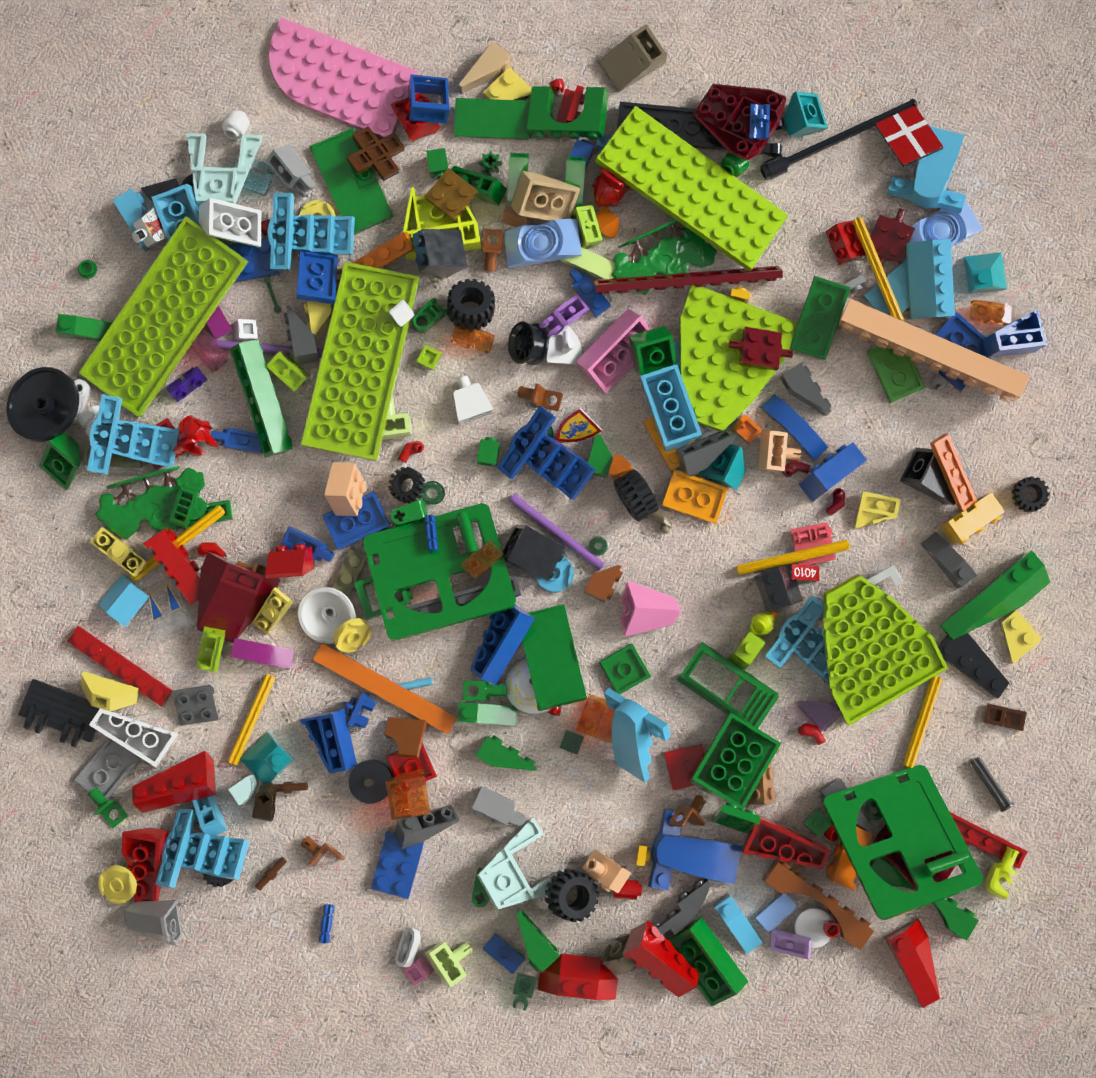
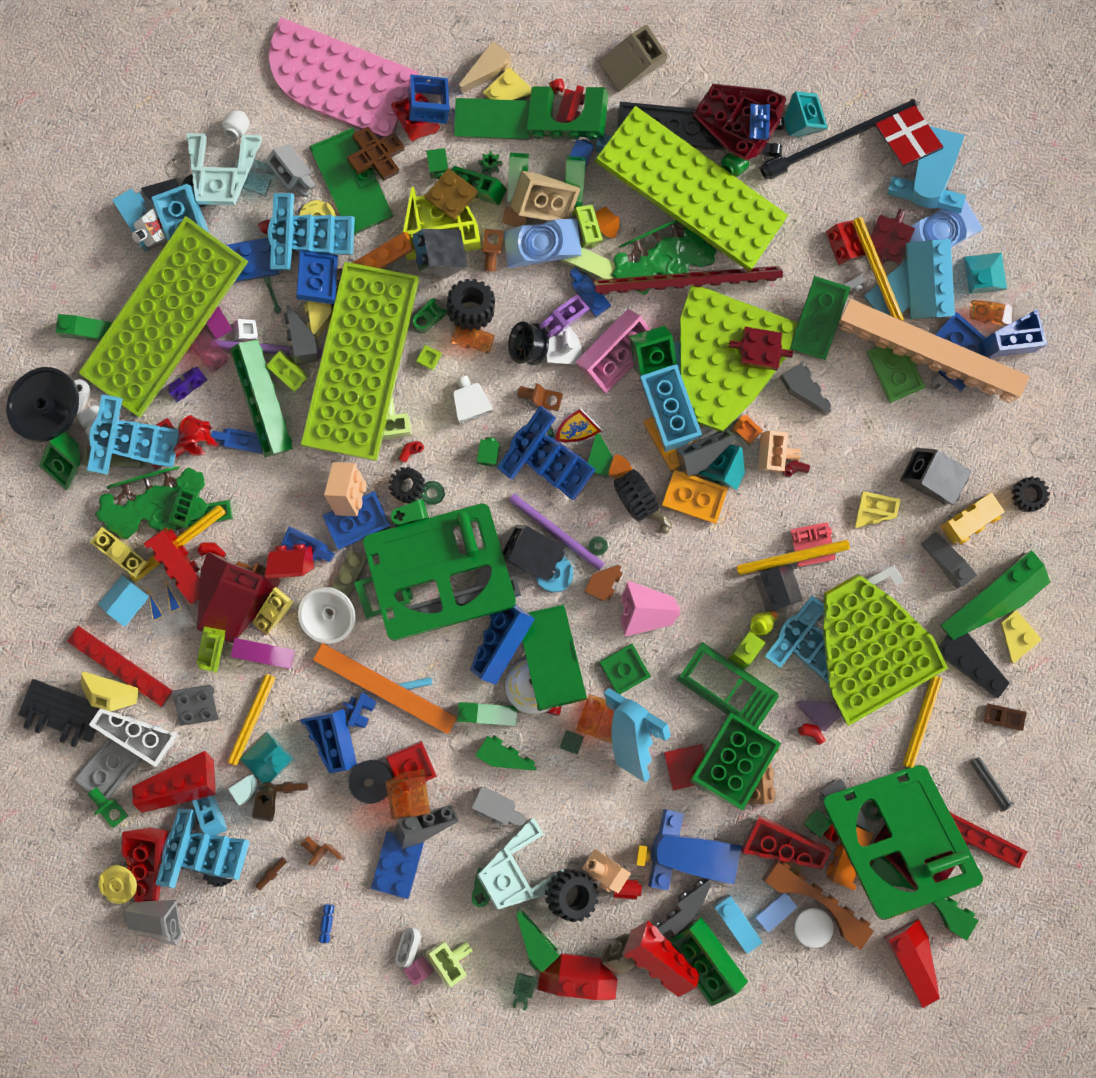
green plate [78,260,97,279] -> none
white slope [199,198,261,247] -> none
light yellow tile [333,618,371,653] -> none
dark orange tile [384,717,427,759] -> none
white slope [389,299,414,327] -> none
blue axle [424,514,438,552] -> none
clear orange slope [461,540,504,579] -> none
green bracket [463,681,507,701] -> none
blue plate [482,933,525,974] -> none
red helmet [592,167,631,208] -> none
dark orange bracket [669,795,706,827] -> none
green plate [711,803,761,834] -> none
yellow plate [729,287,751,303] -> none
blue slope [761,394,828,461] -> none
lavender plate [770,929,812,959] -> none
red sticker [792,564,819,581] -> none
blue wedge [798,442,867,502] -> none
red hinge [823,921,840,938] -> none
dark red arm [825,488,846,516] -> none
orange plate [930,434,978,511] -> none
neon yellow piece [984,847,1019,899] -> none

